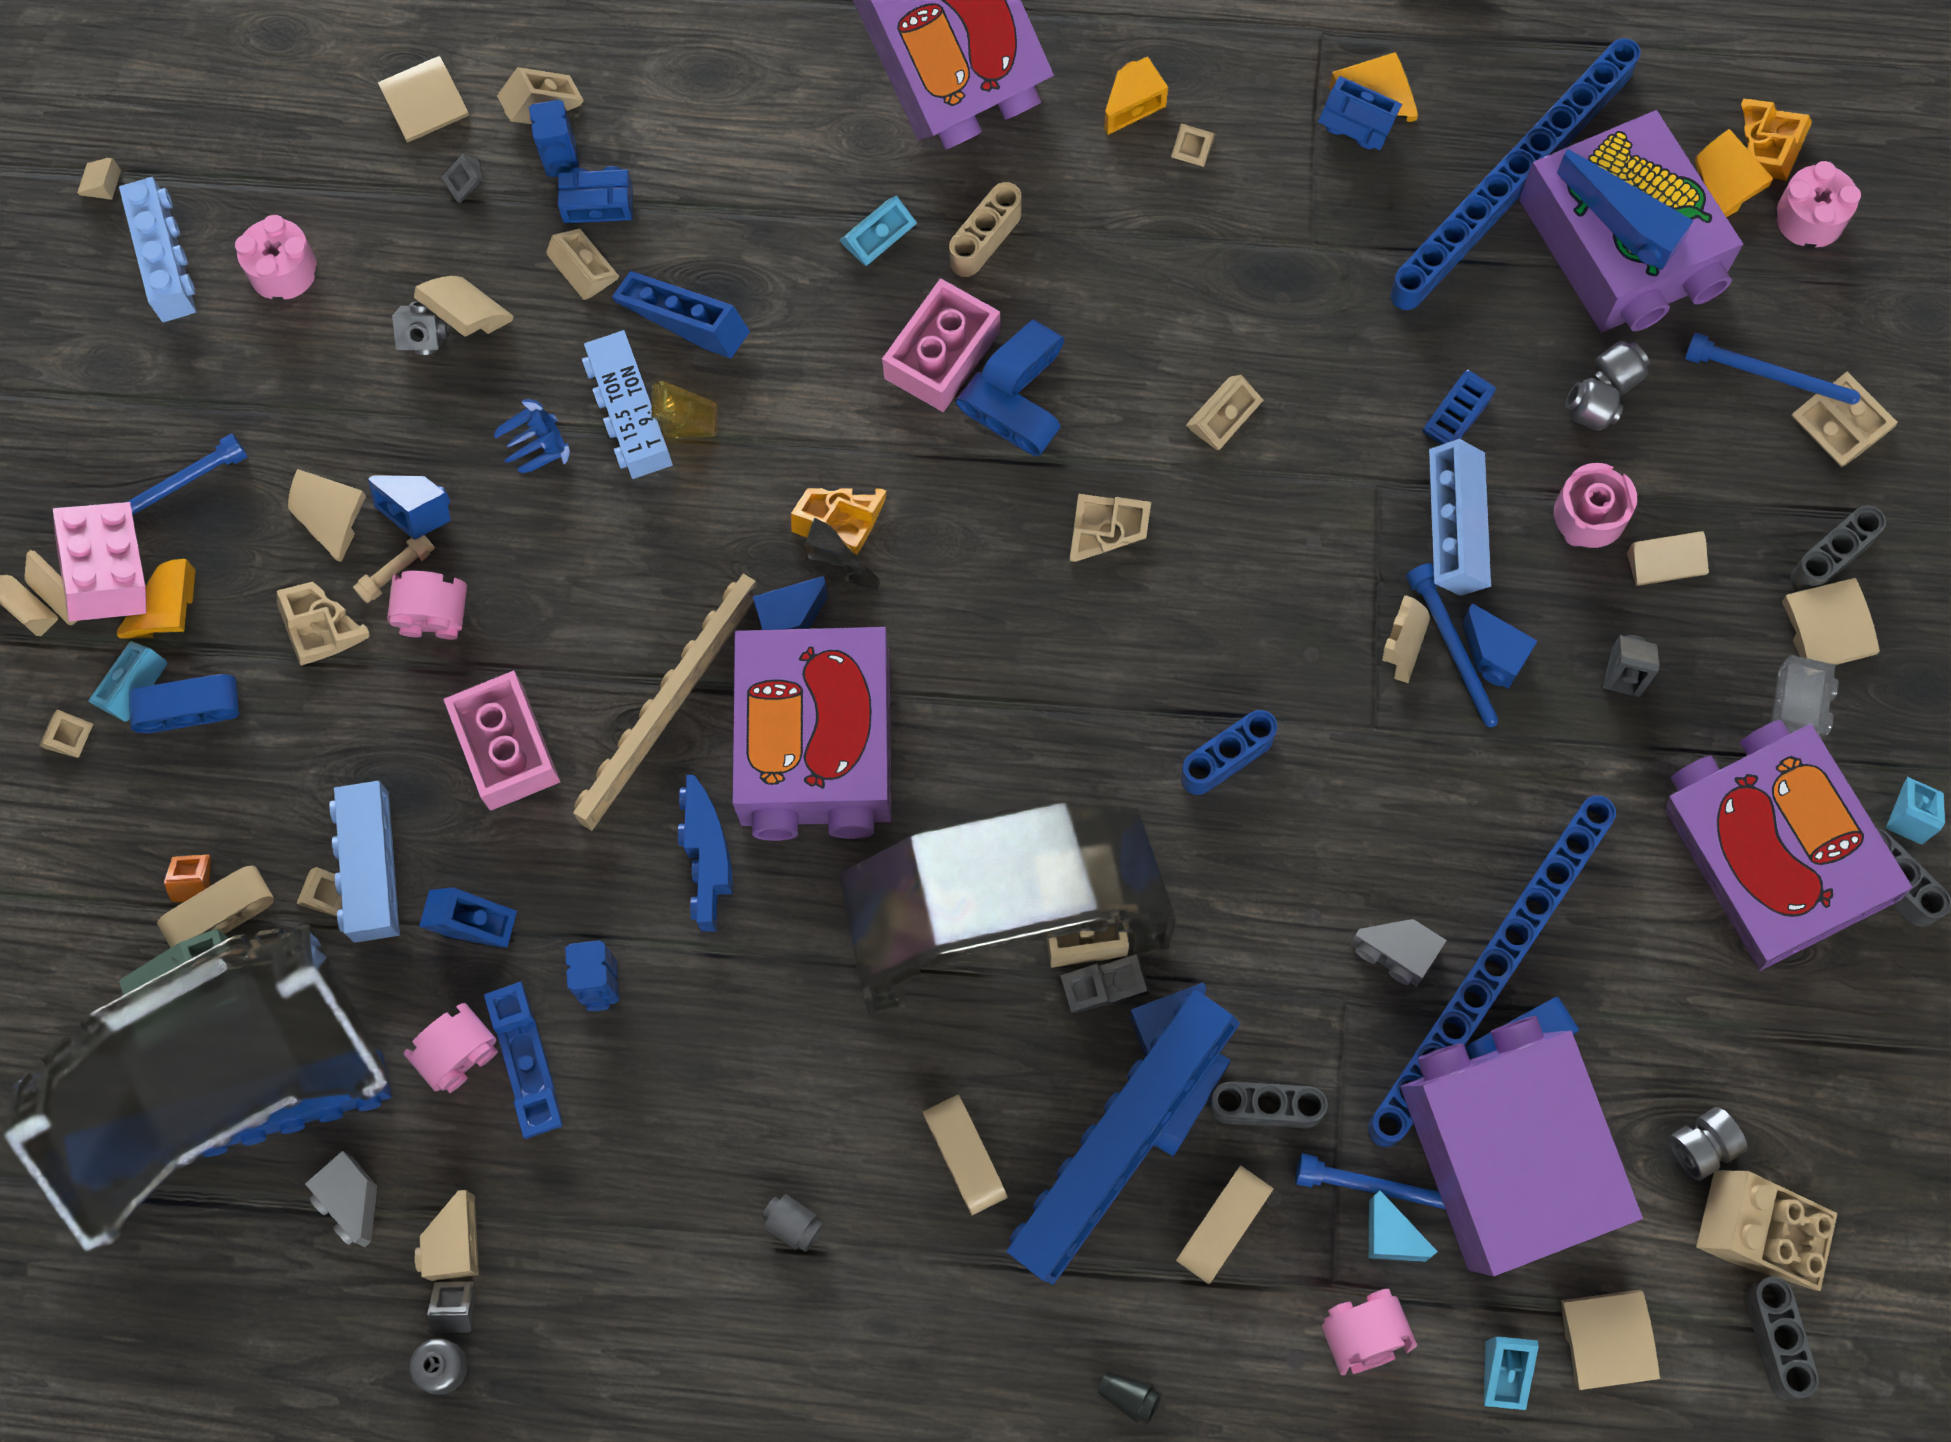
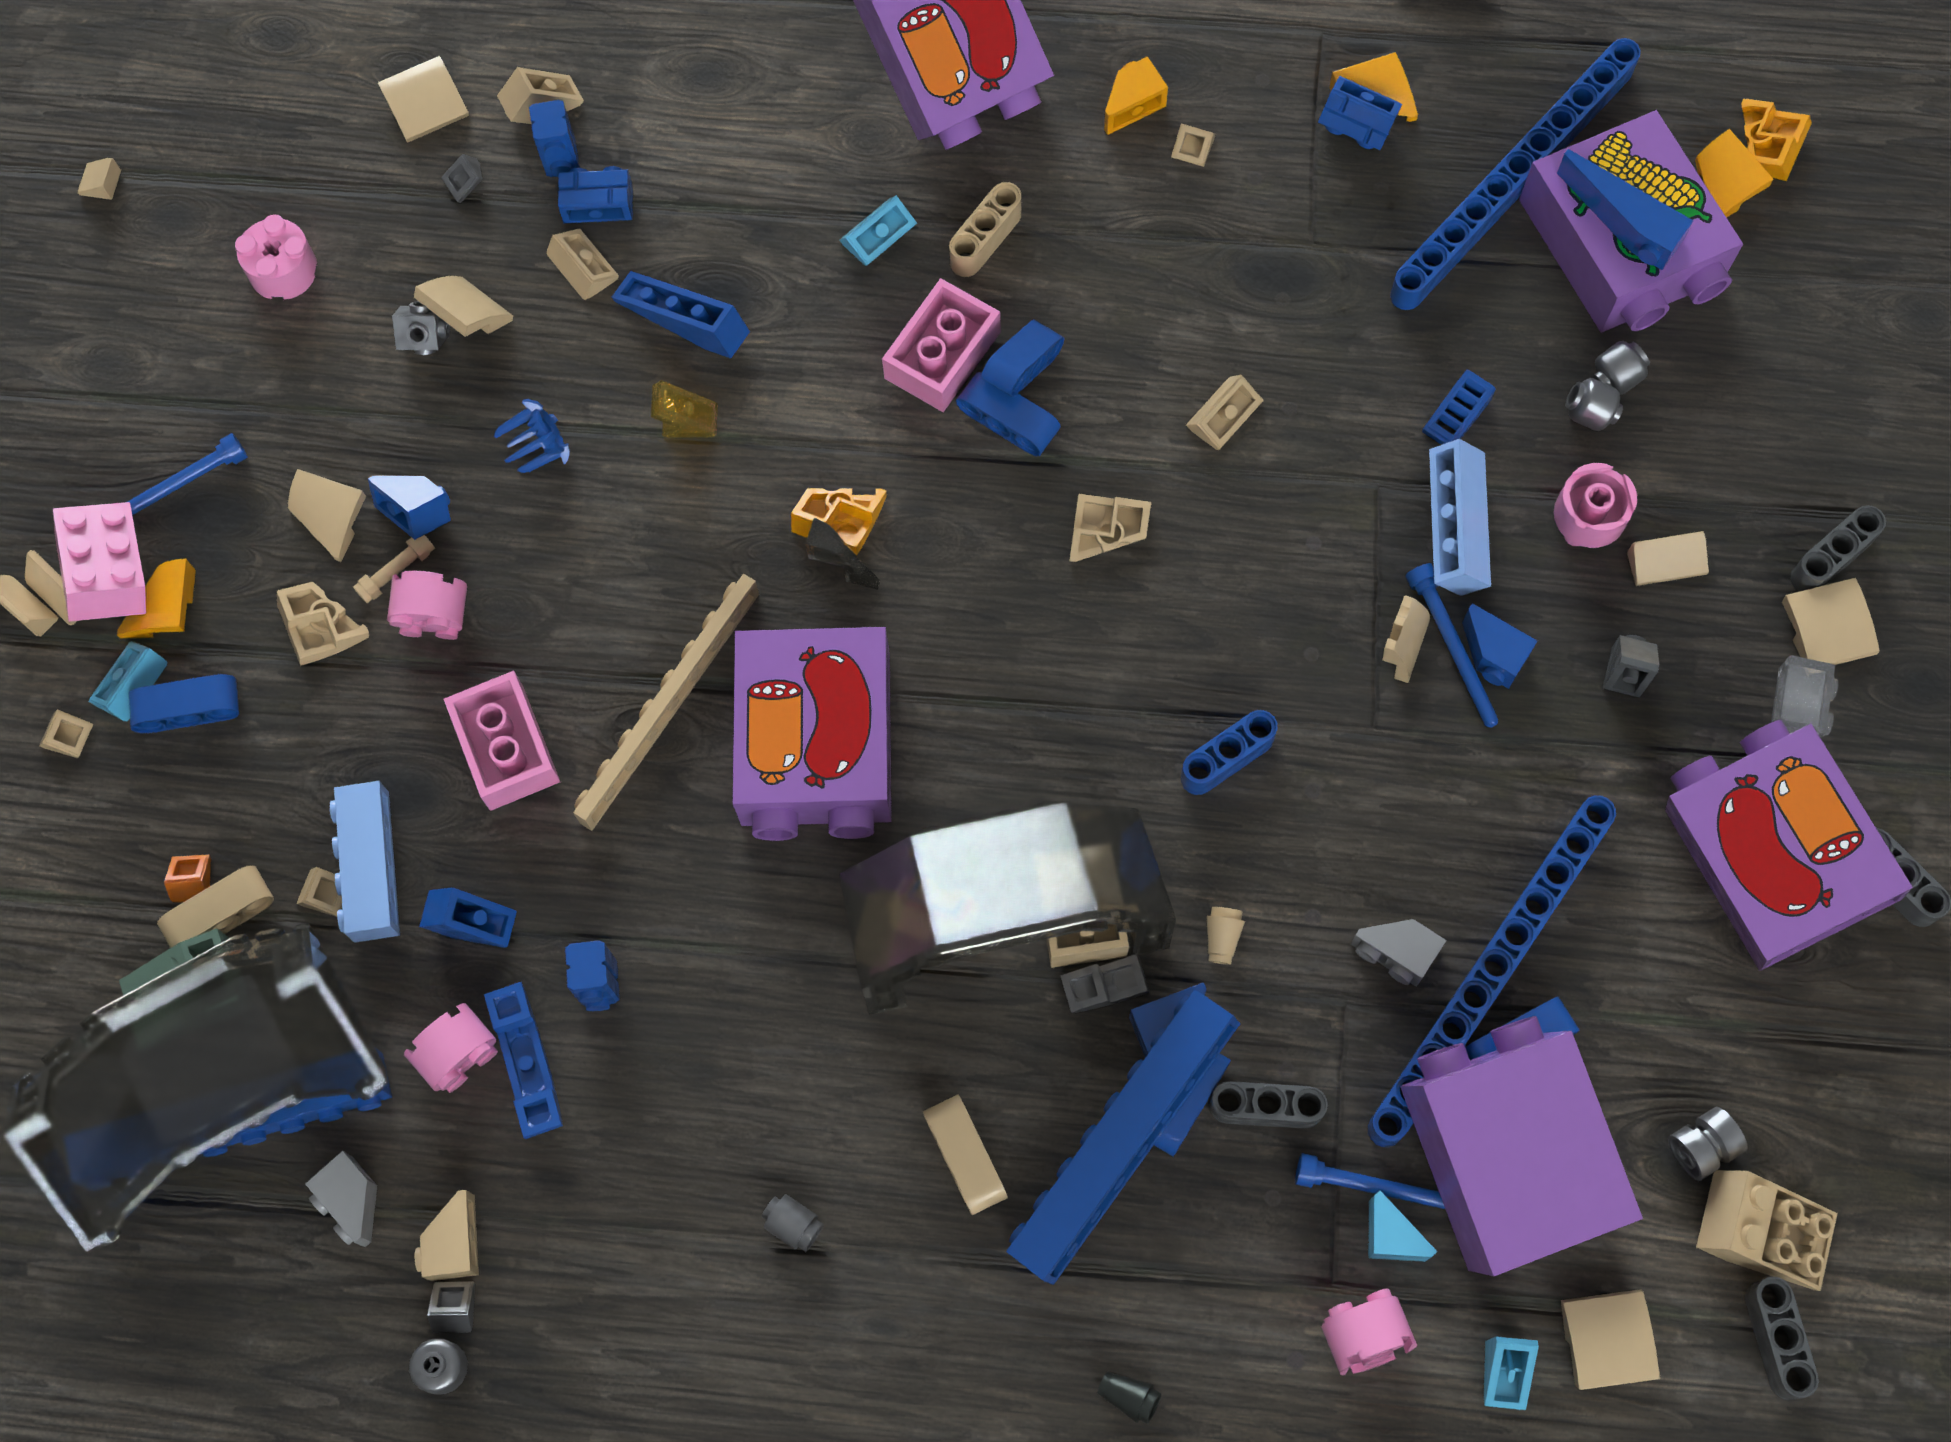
light blue brick [119,177,196,323] -> none
light blue brick [582,330,673,479] -> none
blue slope [678,775,733,932] -> none
blue slope [753,576,828,630] -> none
tan beam [1176,1165,1274,1284] -> none
blue piece [1685,332,1860,405] -> none
bright pink brick [1776,161,1861,247] -> none
tan slope [1791,372,1898,468] -> none
medium azure slope [1885,777,1945,845] -> none
none -> tan cone [1207,907,1245,965]

